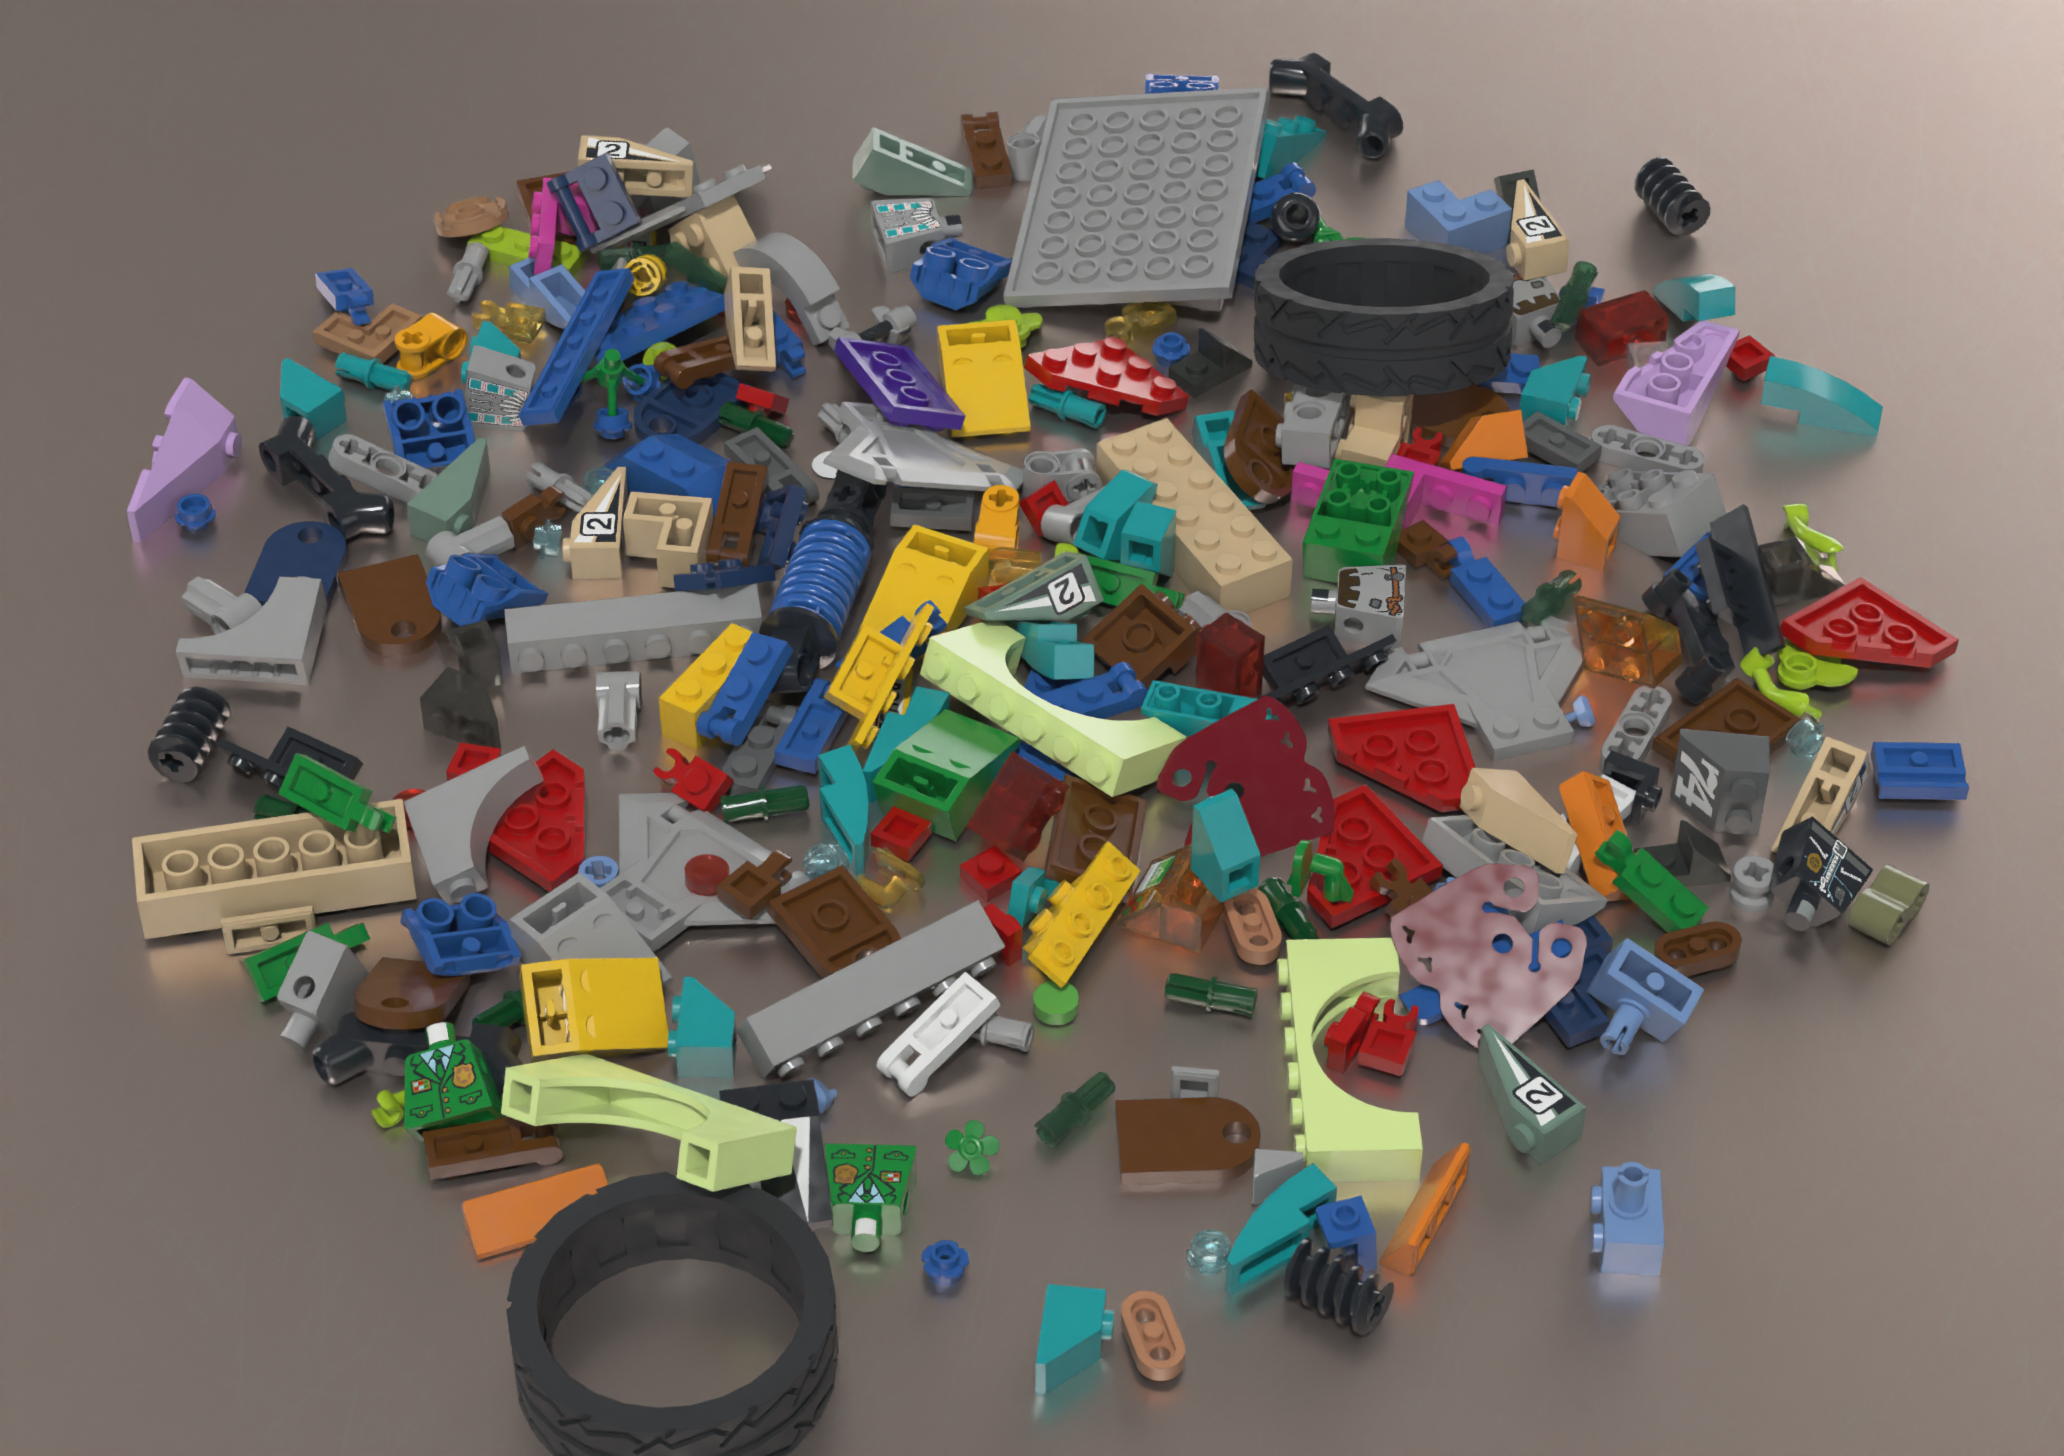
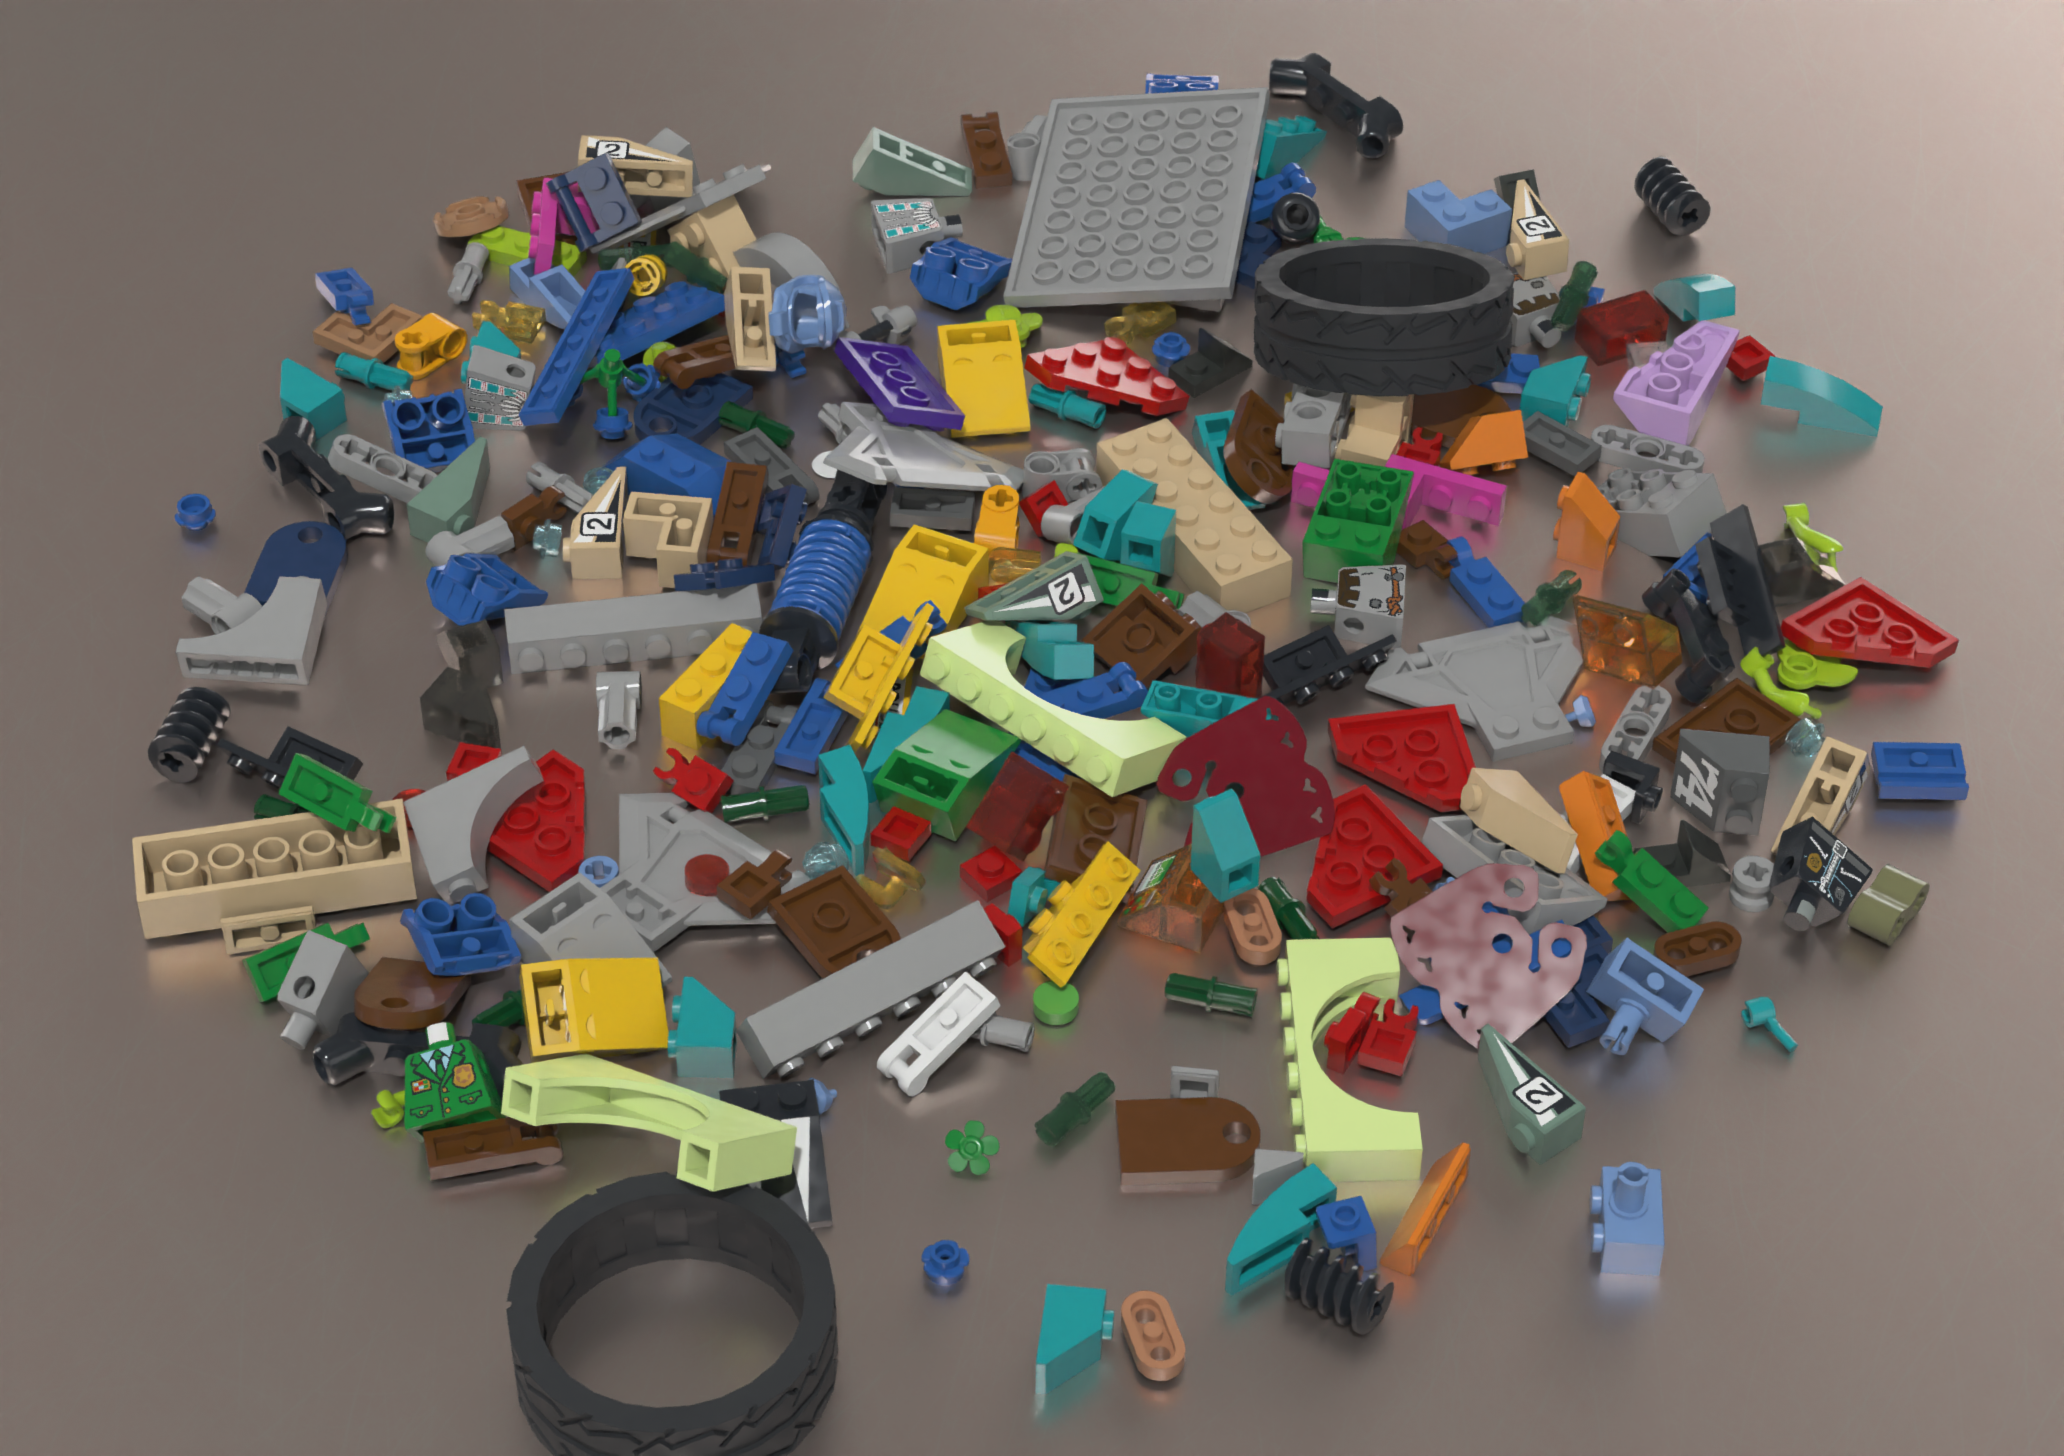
lavender wedge [127,378,242,543] -> none
reddish brown tile [337,554,442,657] -> none
orange slope [462,1163,608,1260] -> none
red plate [736,383,790,417] -> none
green torso [825,1143,917,1252] -> none
clear light blue plate [1186,1229,1231,1275] -> none
green piece [1286,839,1354,903] -> none
blue plate [1462,457,1577,507] -> none
none -> medium blue helmet [768,275,847,354]
none -> teal hand [1741,997,1798,1052]

